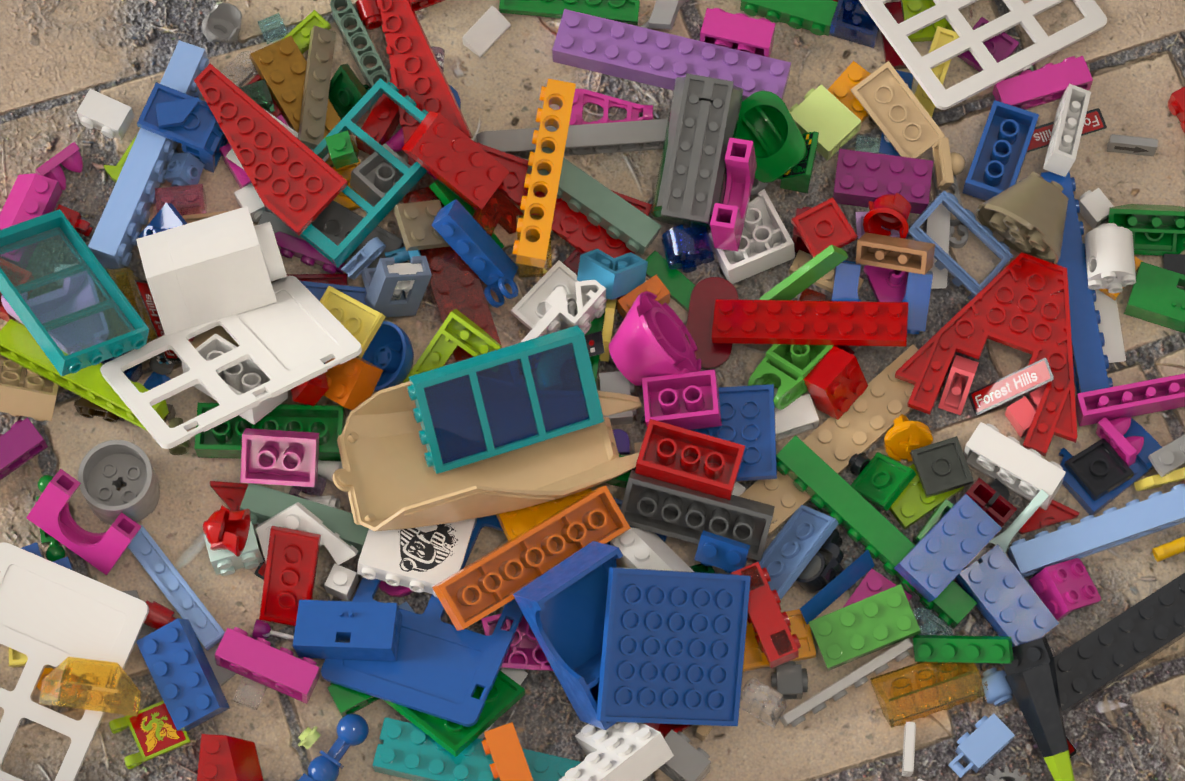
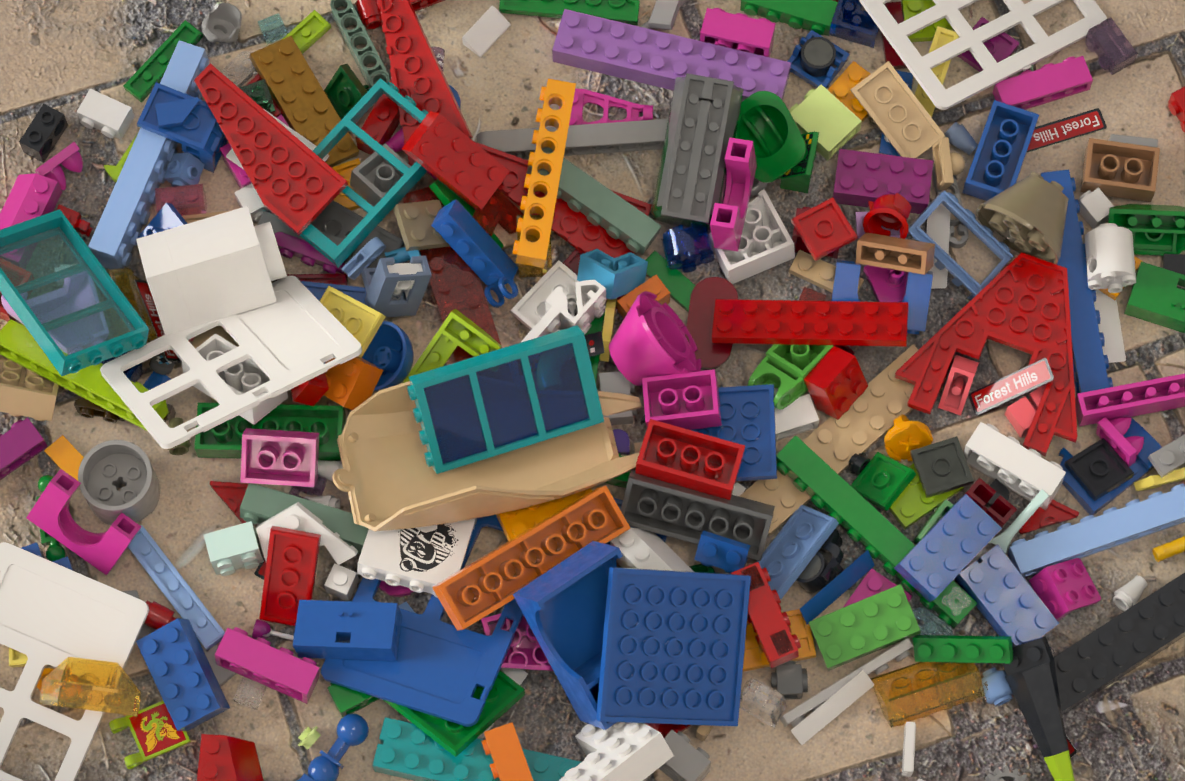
red helmet [203,505,251,557] -> none
dark tan plate [298,25,336,150] -> none
green brick [325,130,359,169] -> none
bright green tile [760,245,848,300] -> none
clear light blue tile [855,135,881,154] -> none
light blue brick [948,713,1015,778] -> none
white brick [1043,84,1091,177] -> none
none -> black brick [19,104,68,163]
none -> light orange tile [44,435,84,481]
none -> green tile [123,20,204,102]
none -> piece [787,30,850,89]
none -> white sticker [791,670,874,745]
none -> clear plate [942,586,972,616]
none -> sand blue cone [944,122,978,155]
none -> medium nougat brick [1080,138,1160,202]
none -> brick [1085,18,1138,75]
none -> white cone [1113,575,1147,611]

